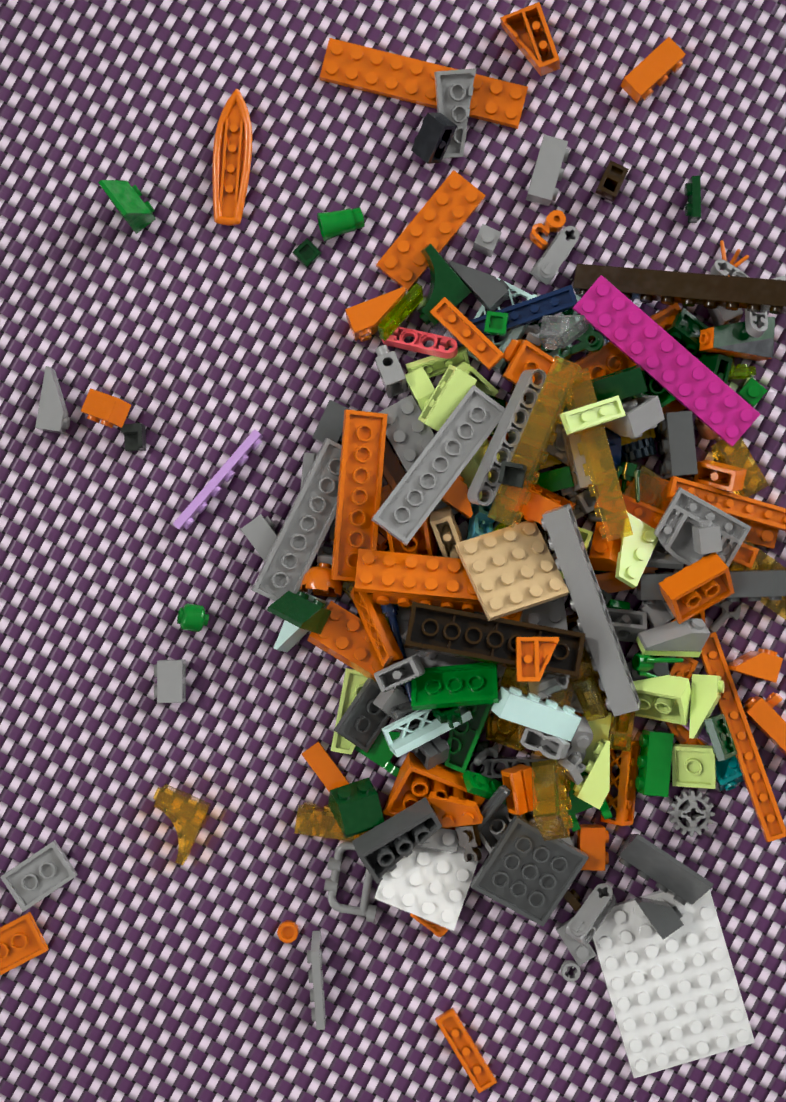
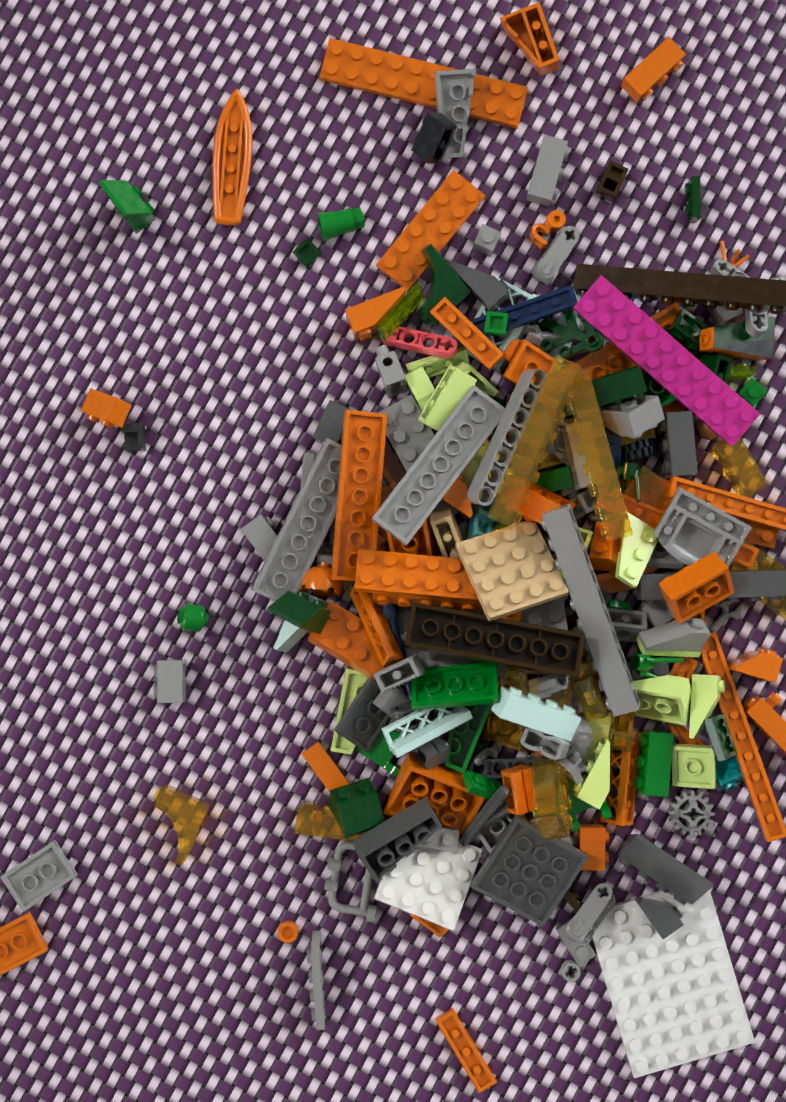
light grey slope [35,366,70,434] -> none
lavender plate [173,429,263,530] -> none
orange wing [428,791,483,828] -> none
dark green plate [432,707,463,728] -> none
dark brown plate [455,824,482,862] -> none
pearl dark grey panel [498,461,527,488] -> none
orange wing [516,637,559,682] -> none
clear slope [539,315,589,350] -> none
yellowish green tile [560,395,626,435] -> none
light grey brick [692,520,722,555] -> none
orange brick [693,460,747,492] -> none

